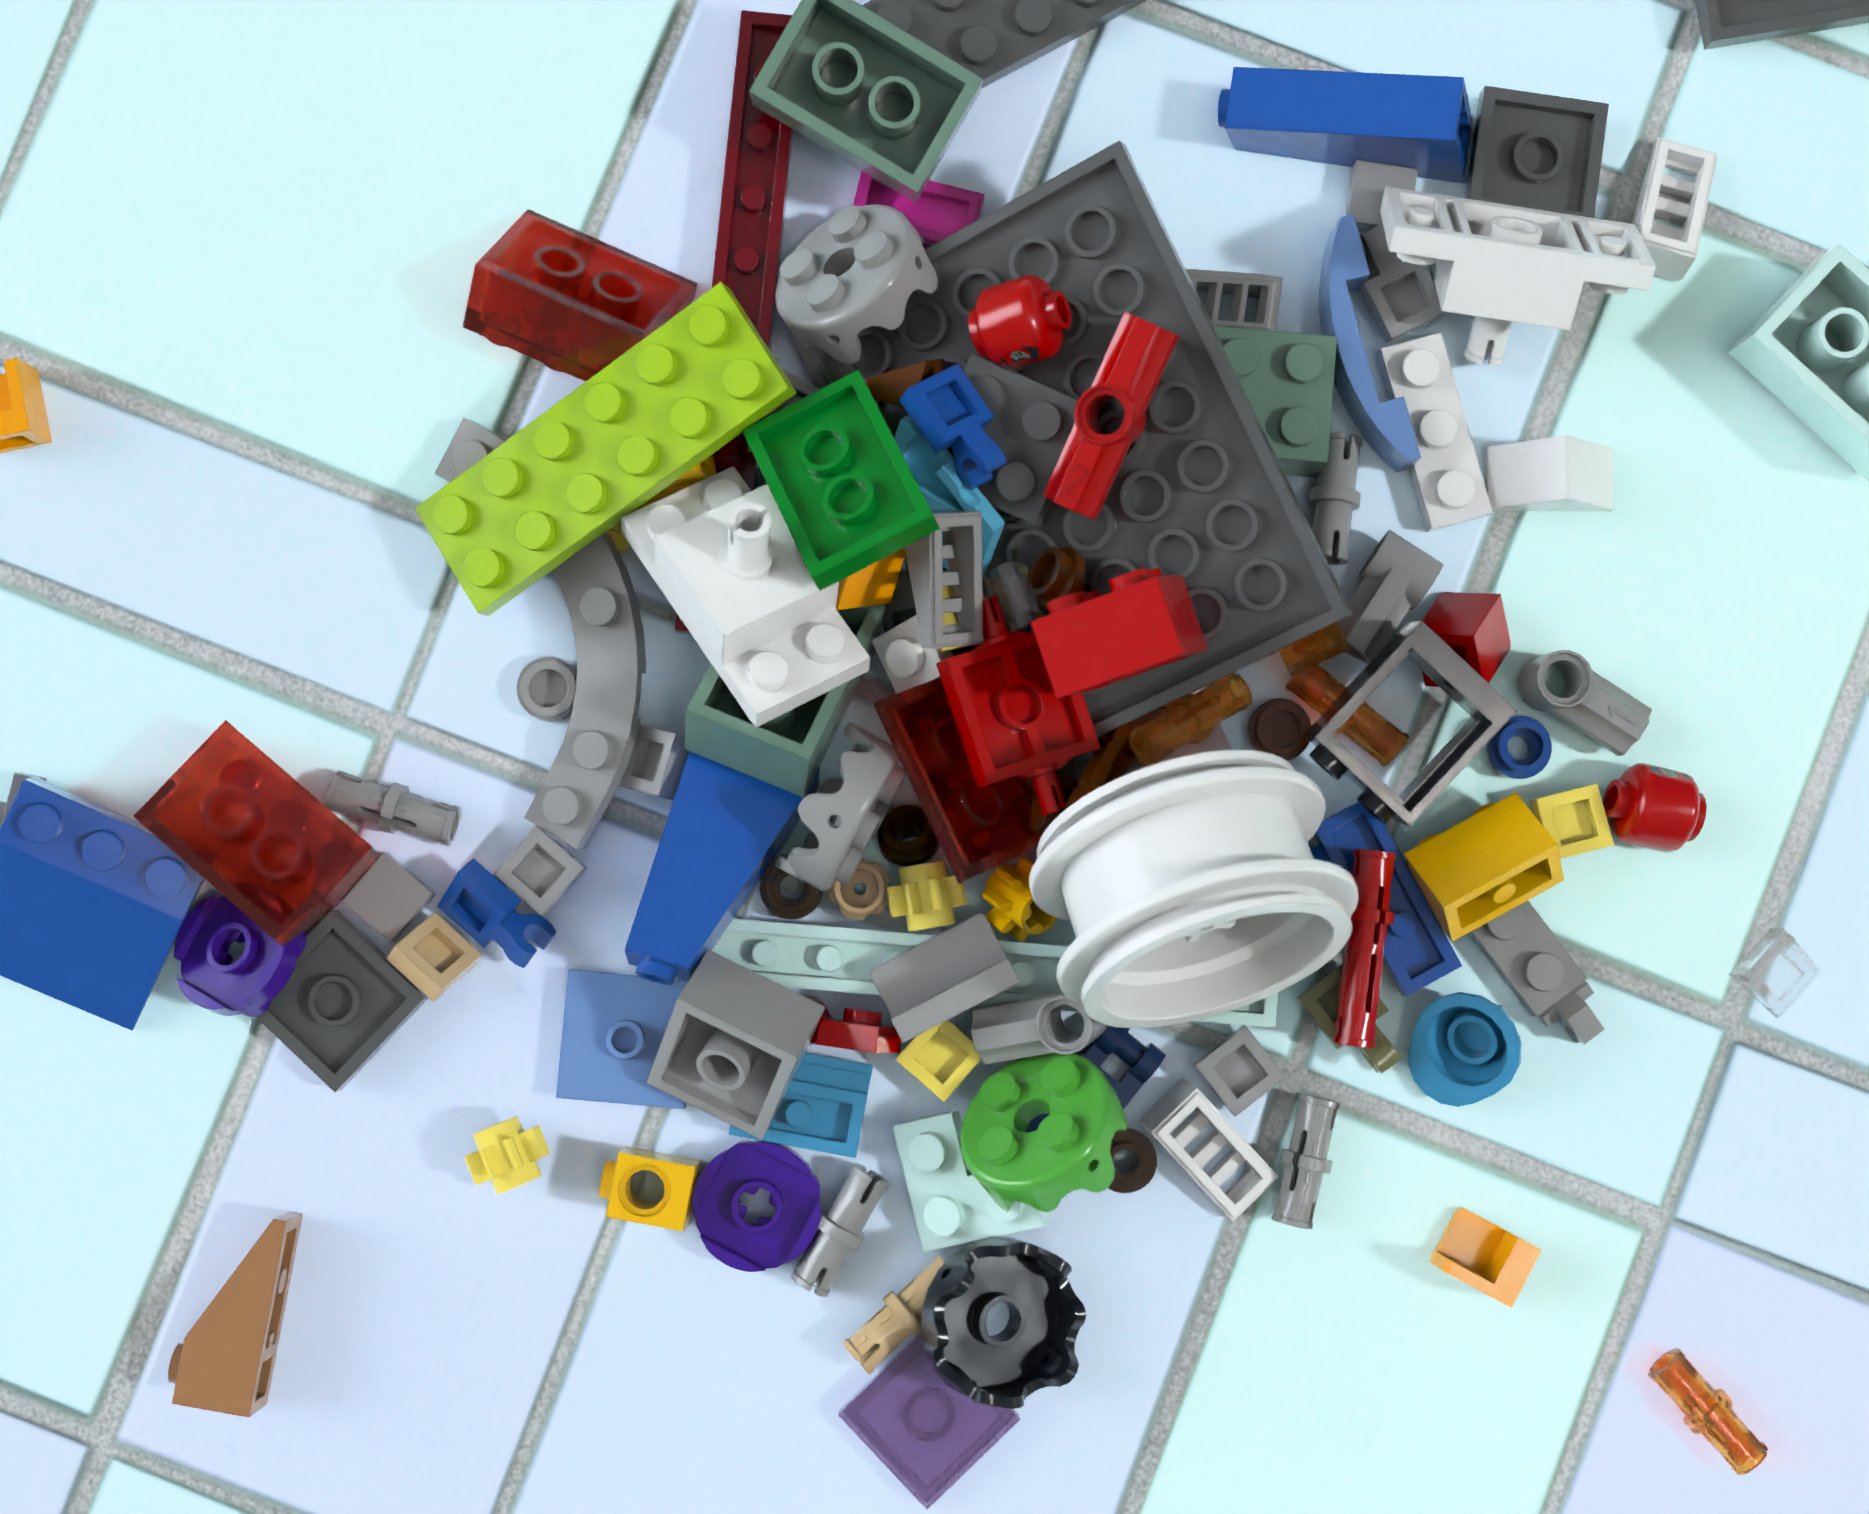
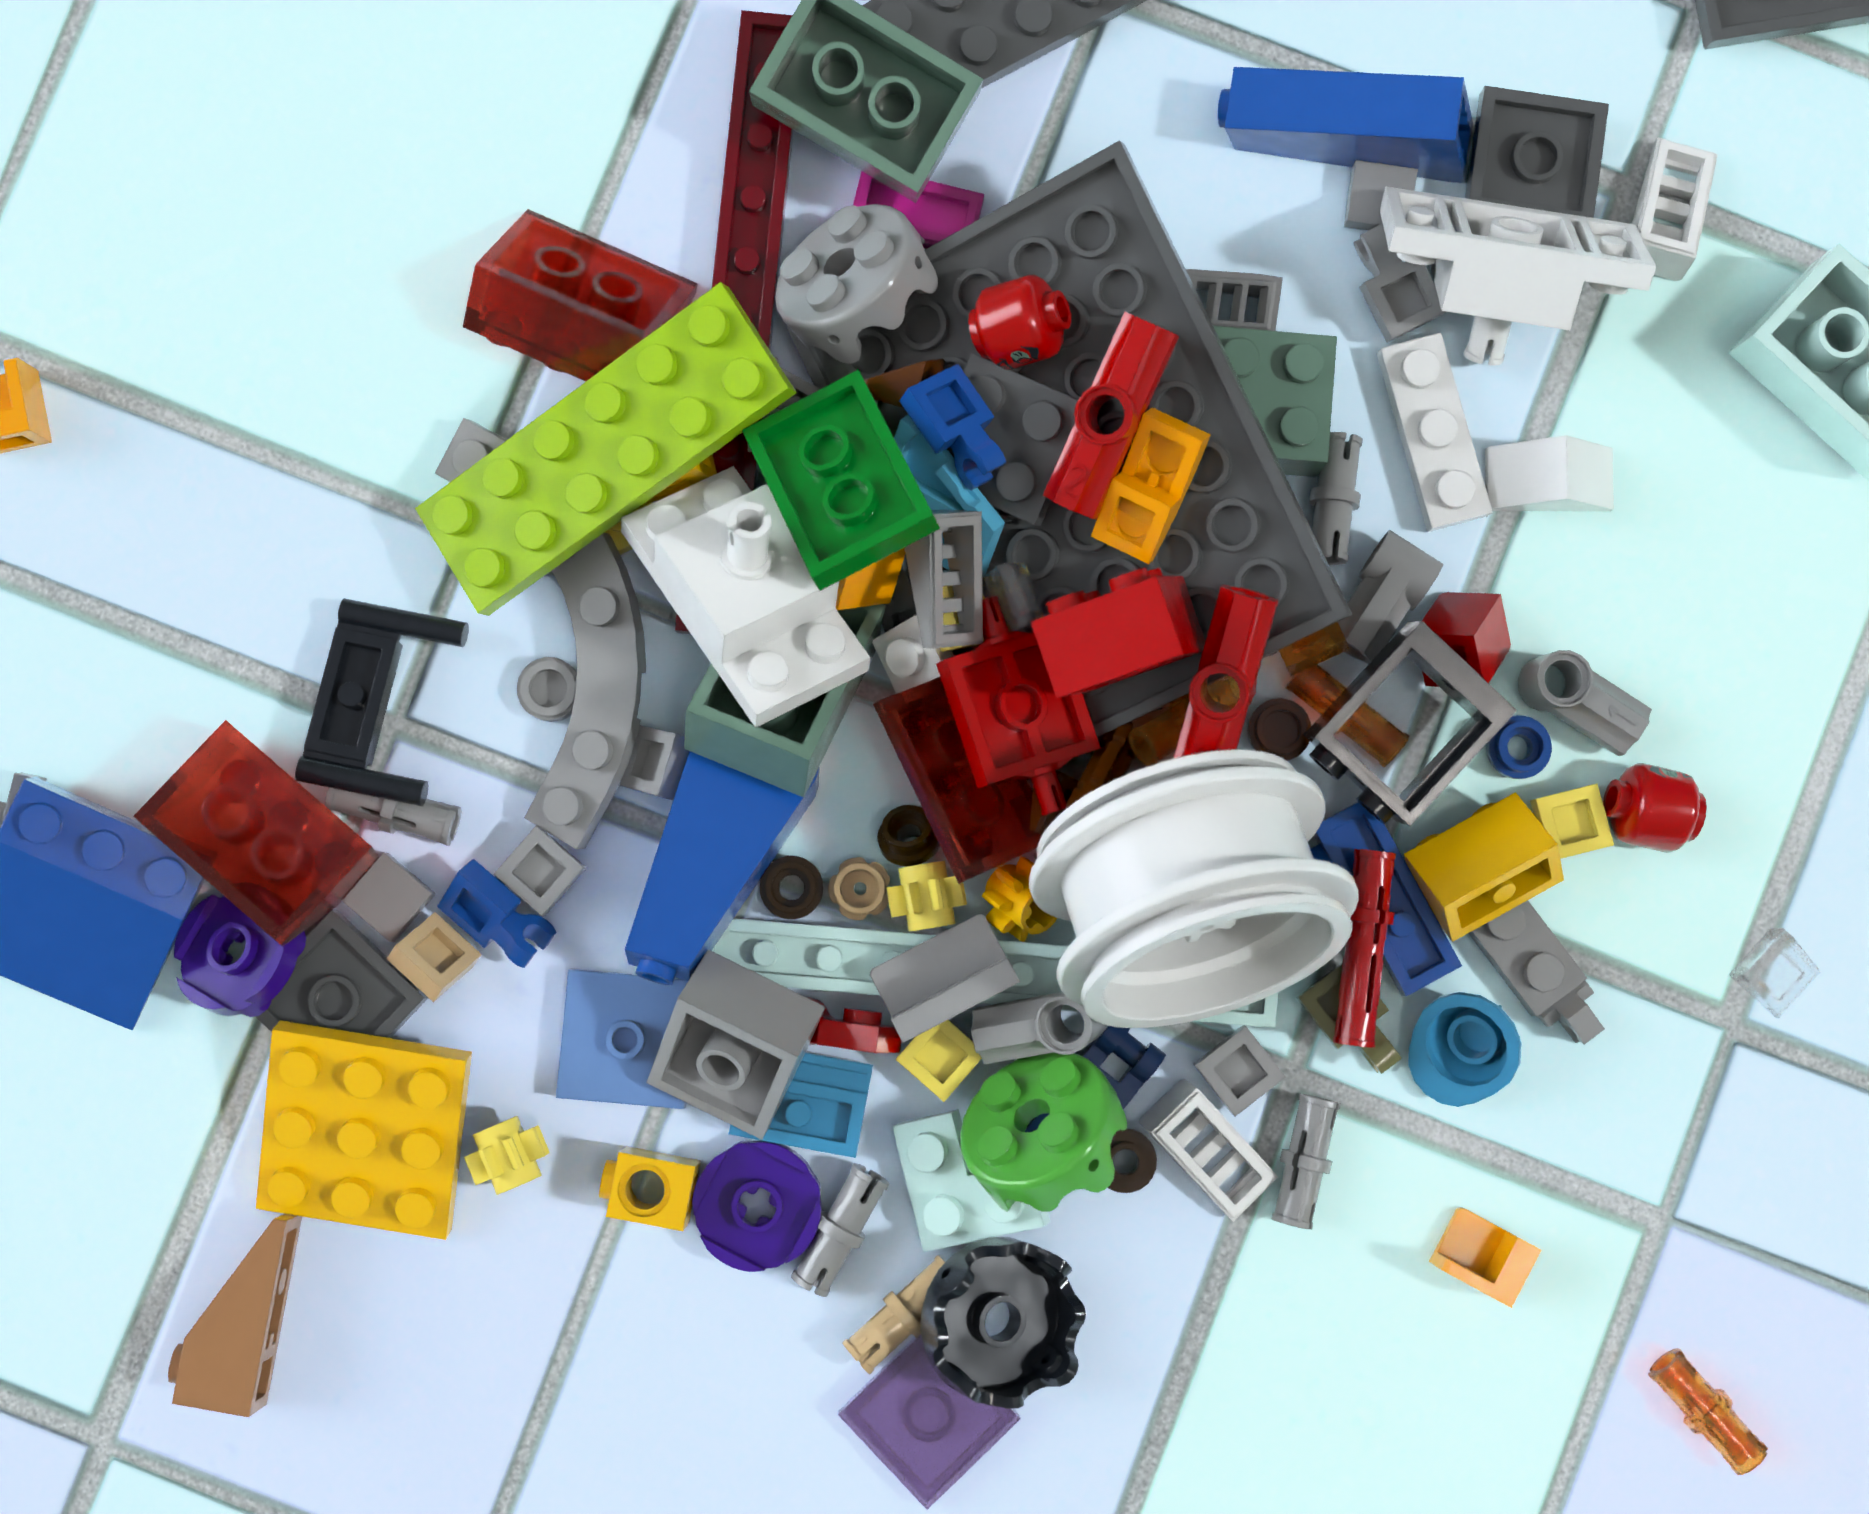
light grey plate [774,722,907,891] -> none
reddish brown plate [1027,547,1086,610] -> none
medium blue slope [1319,214,1421,472] -> none
none -> yellow plate [256,1020,472,1240]
none -> black plate [295,598,469,806]
none -> light orange slope [1091,407,1211,564]
none -> red piece [1173,584,1279,759]

